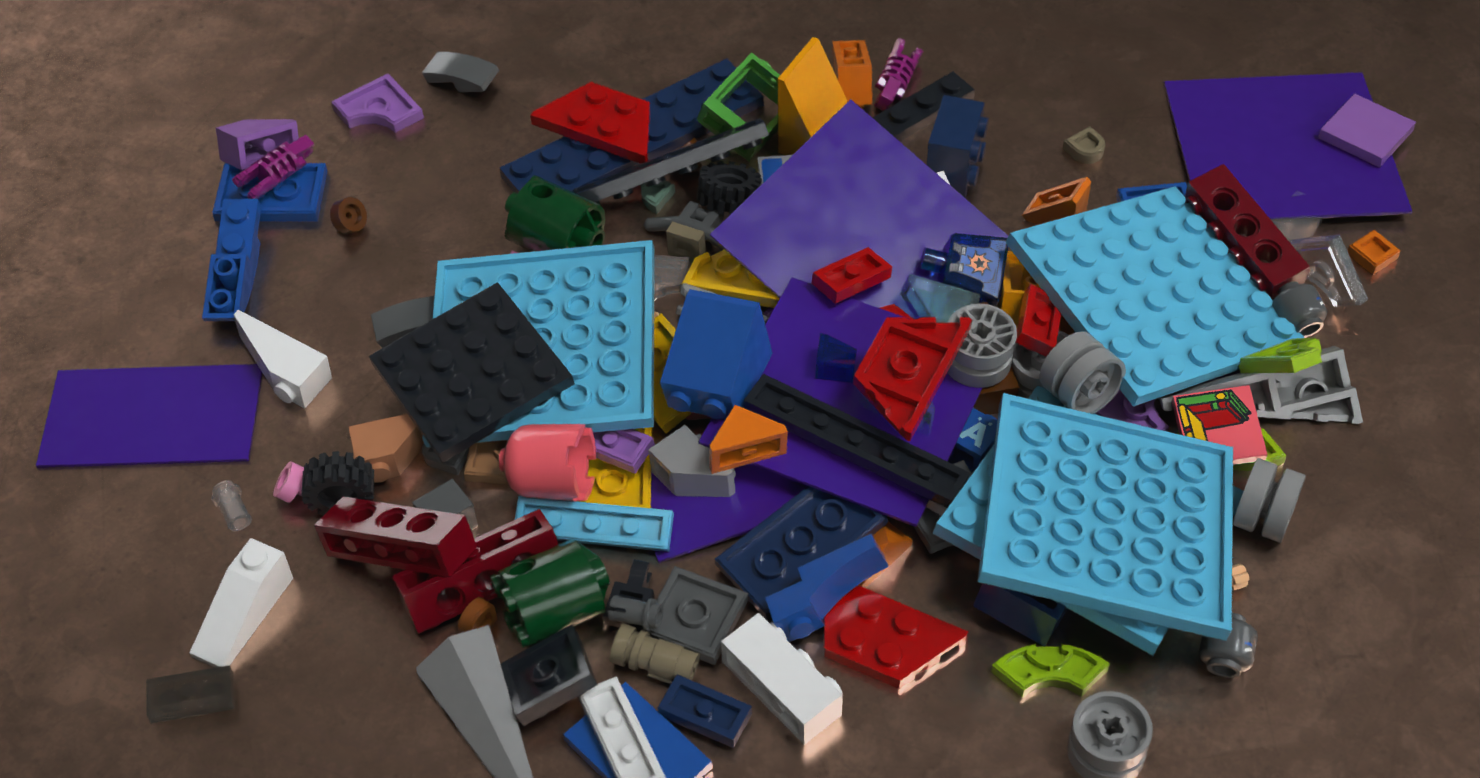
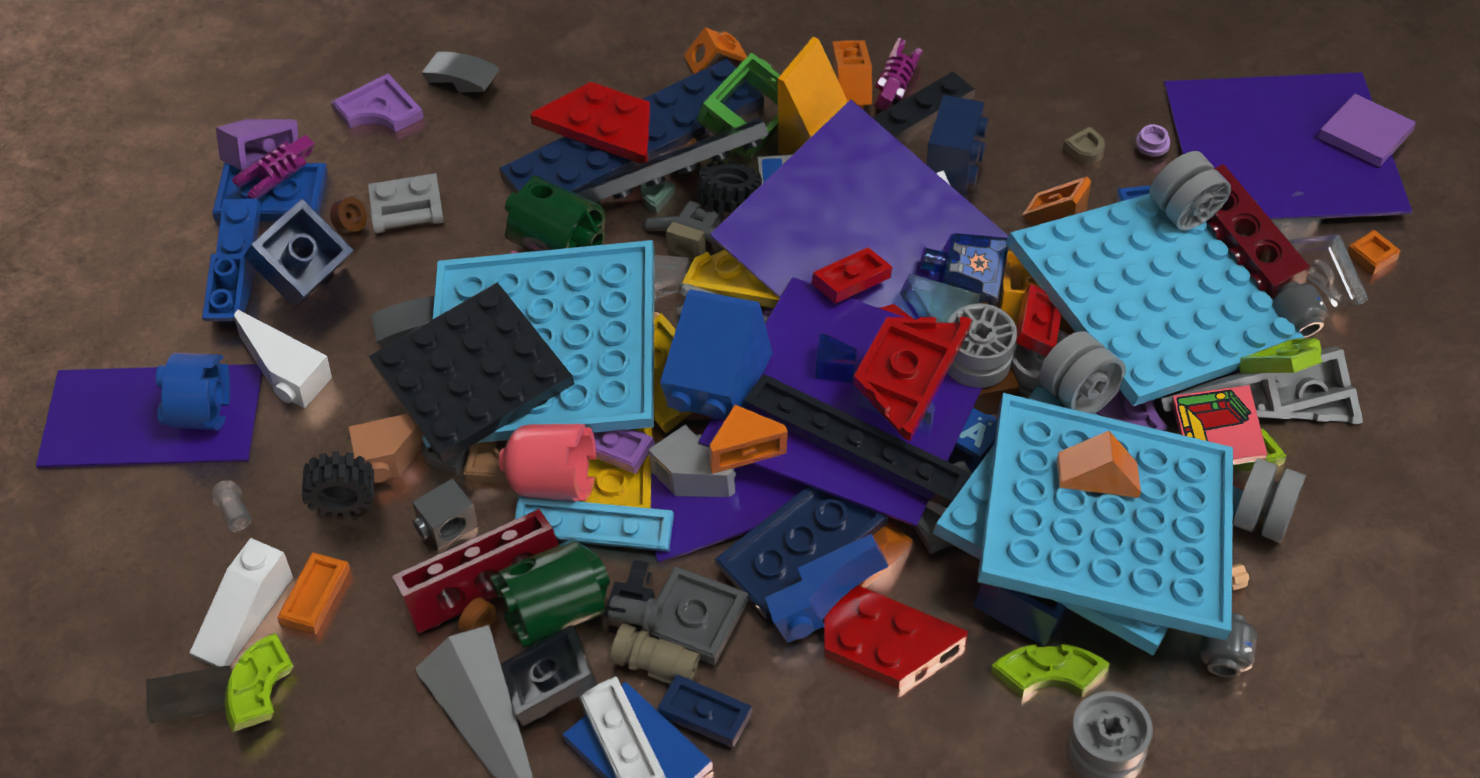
bright pink tile [273,461,304,503] -> none
dark red brick [314,497,477,577] -> none
white brick [721,613,843,745] -> none
none -> blue brick [156,353,230,430]
none -> lime tile [225,633,293,732]
none -> dark blue brick [243,199,354,308]
none -> orange tile [277,552,351,635]
none -> light grey plate [368,173,444,234]
none -> orange bracket [684,27,747,74]
none -> orange slope [1057,431,1141,498]
none -> lavender plate [1135,125,1170,156]
none -> light grey wheel [1149,151,1231,231]

